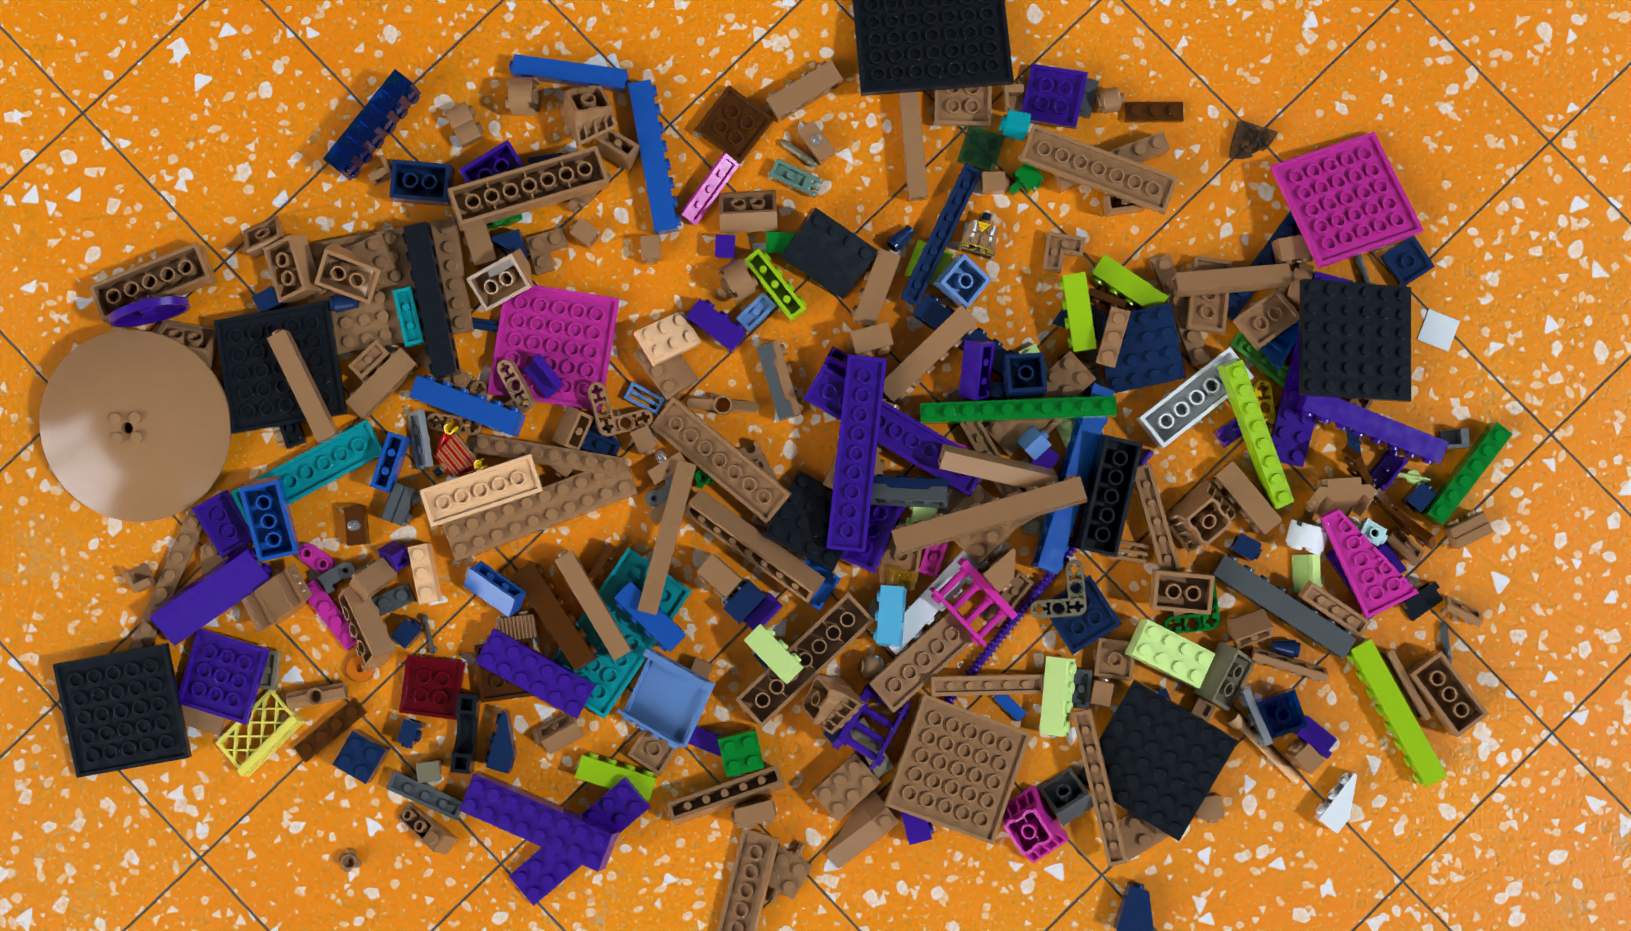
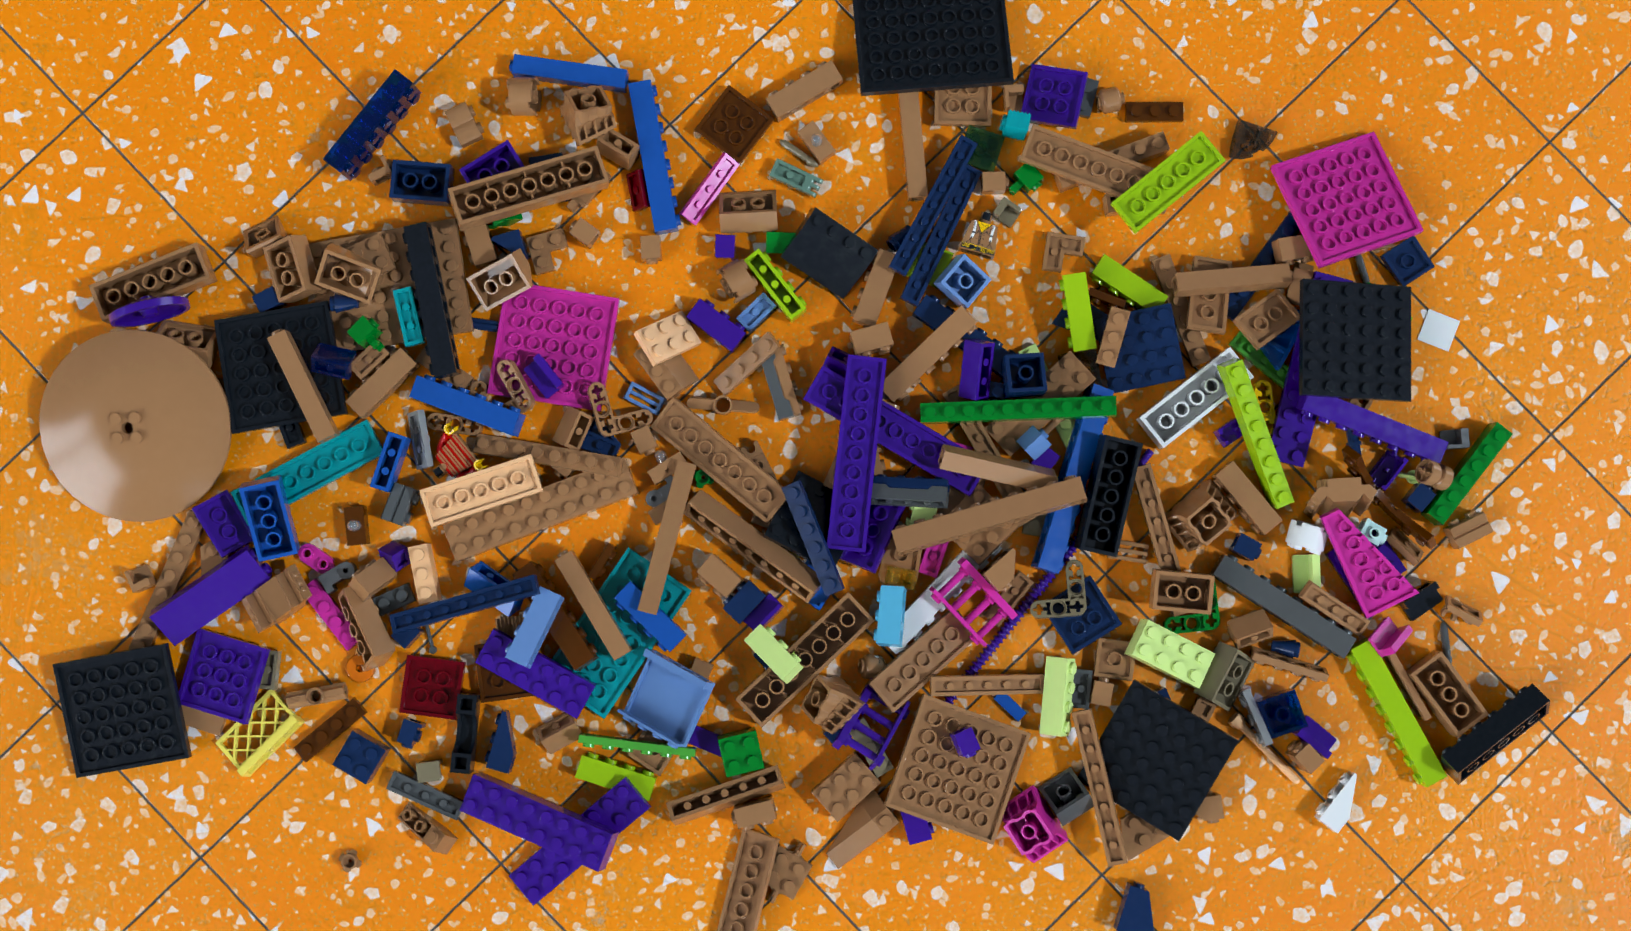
none -> clear blue panel [311,343,356,380]
none -> green brick [347,315,385,352]
none -> dark blue plate [389,574,540,634]
none -> medium blue brick [505,586,565,669]
none -> bright green plate [578,733,697,760]
none -> dark red plate [626,169,650,212]
none -> medium nougat plate [713,332,782,396]
none -> dark blue plate [782,480,845,596]
none -> dark blue plate [888,134,978,277]
none -> dark purple brick [950,726,981,758]
none -> dark tan panel [992,197,1023,228]
none -> lime plate [1110,131,1226,234]
none -> dark pink panel [1368,617,1413,657]
none -> medium nougat wheel [1415,459,1454,491]
none -> black brick [1441,683,1550,785]

